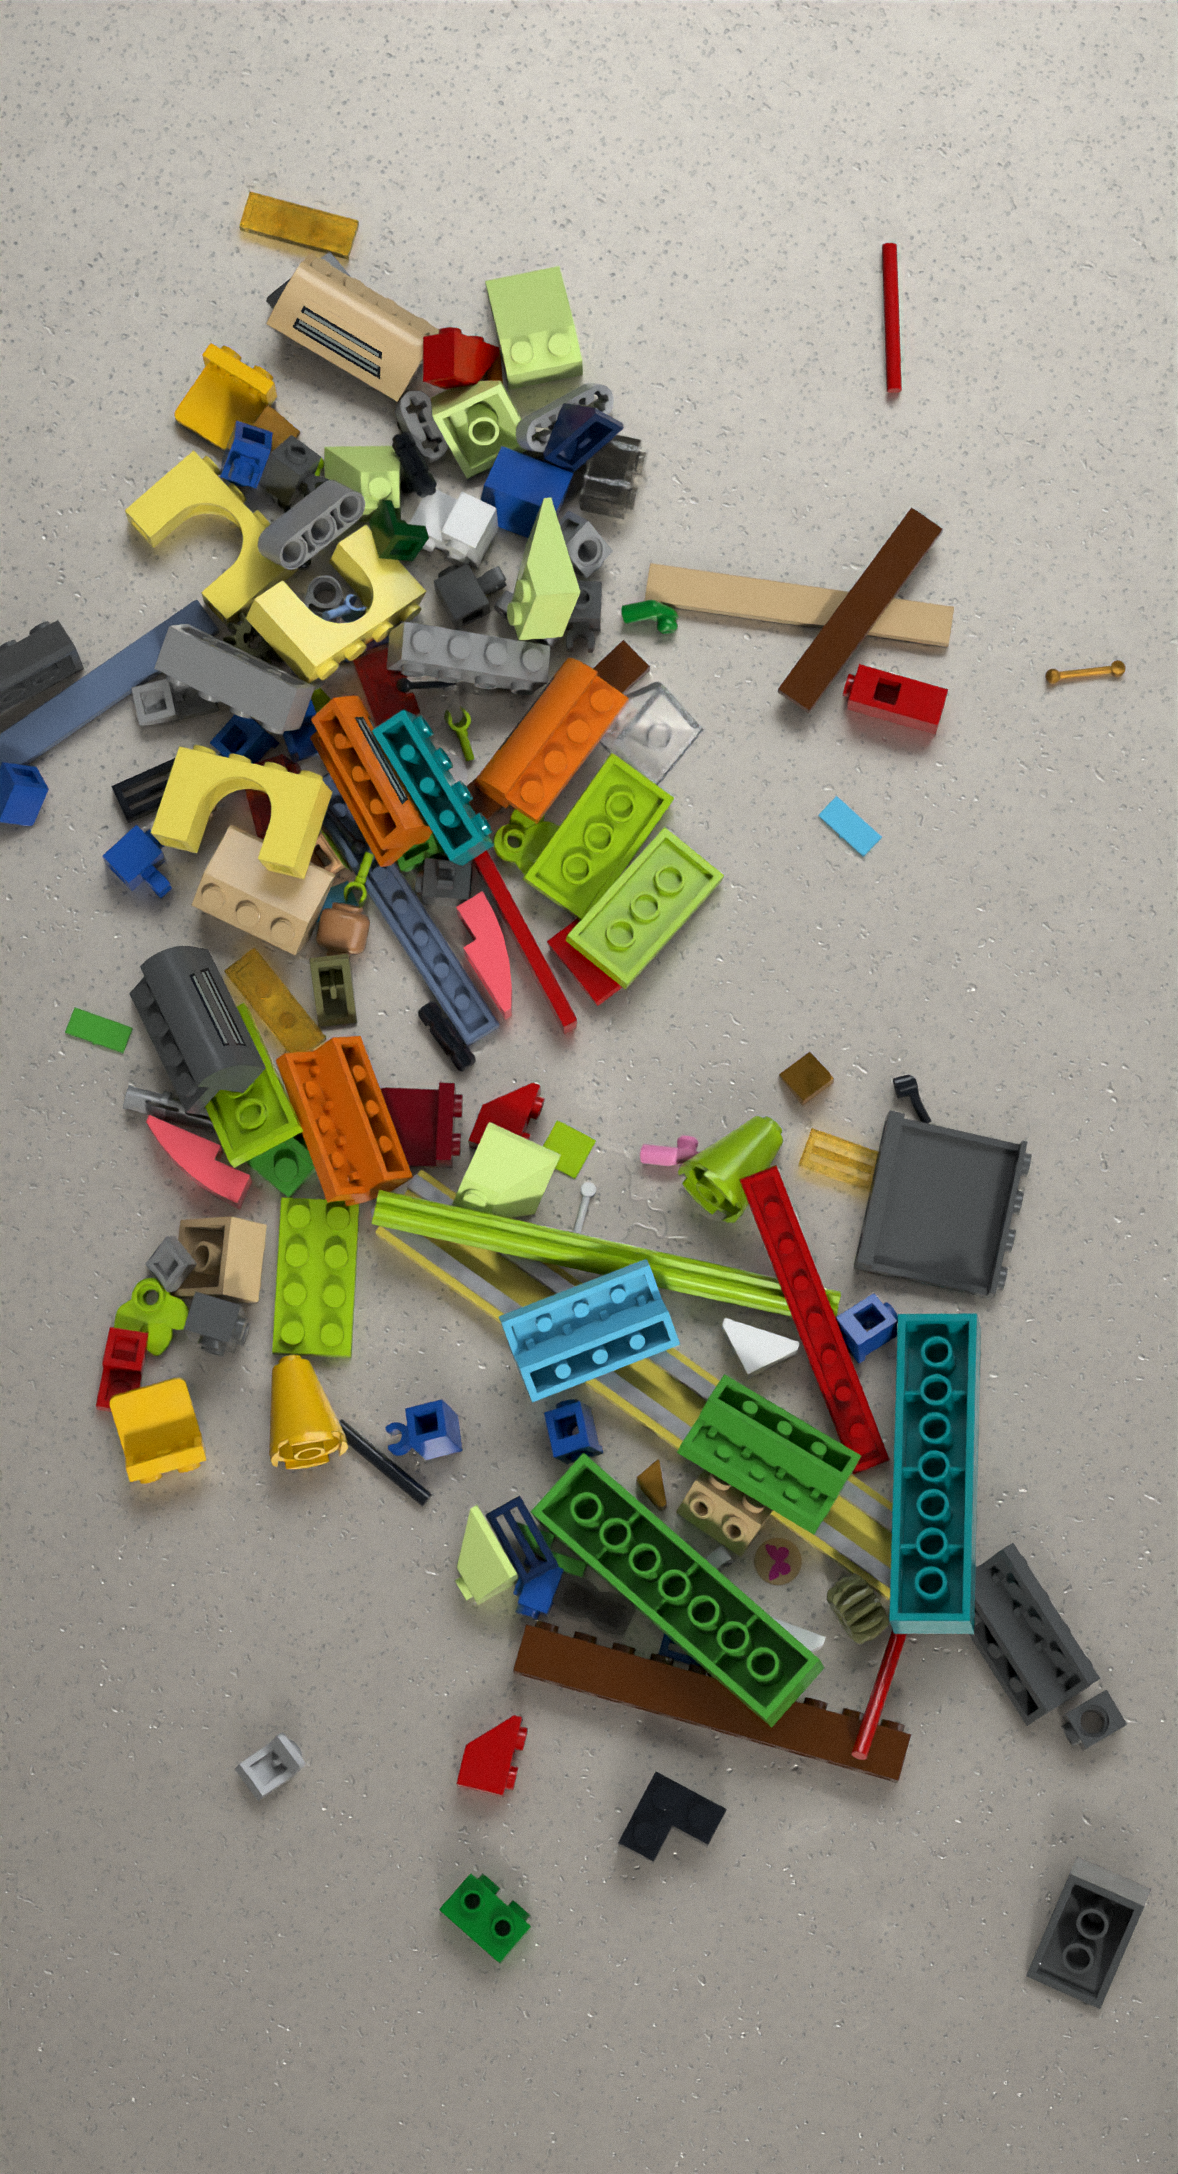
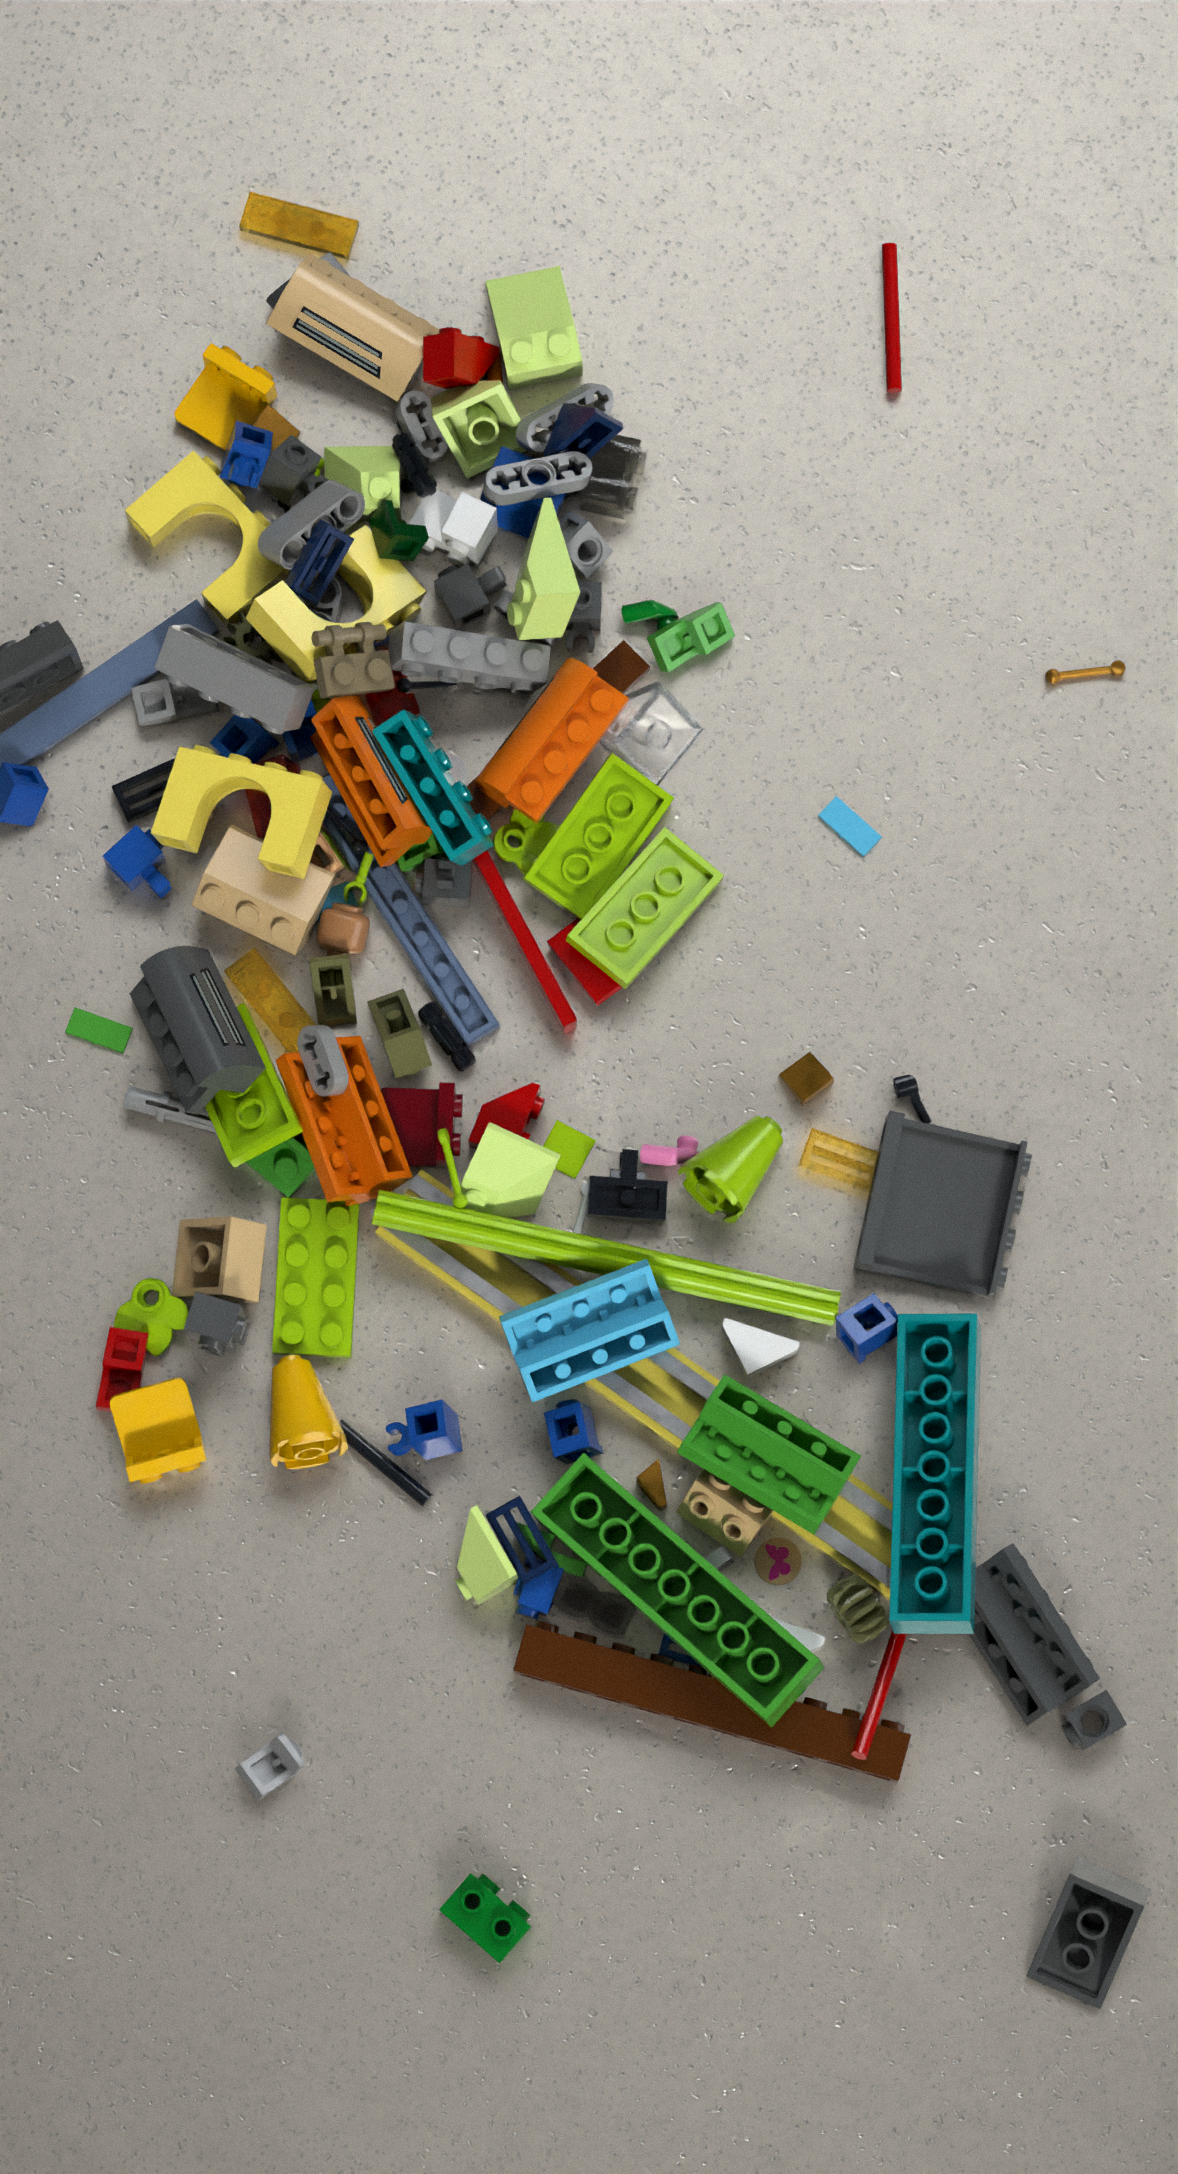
coral slope [146,1115,253,1210] -> none
light grey tile [146,1236,197,1292] -> none
light blue hand [322,594,366,623] -> none
lime hand [444,706,475,762] -> none
coral slope [456,891,513,1020] -> none
red slope [456,1715,528,1797] -> none
black brick [618,1771,727,1864] -> none
tan tile [644,563,954,647] -> none
red tile [739,1165,890,1475] -> none
reddish brown tile [778,507,943,714] -> none
red brick [842,664,948,735] -> none
none -> dark blue tile [285,519,354,606]
none -> light grey beam [297,1025,349,1096]
none -> dark tan plate [311,622,395,699]
none -> olive slope [367,988,432,1078]
none -> lime hinge [437,1128,468,1209]
none -> light grey beam [483,451,592,506]
none -> black hinge [586,1149,668,1222]
none -> bright green slope [646,602,735,672]

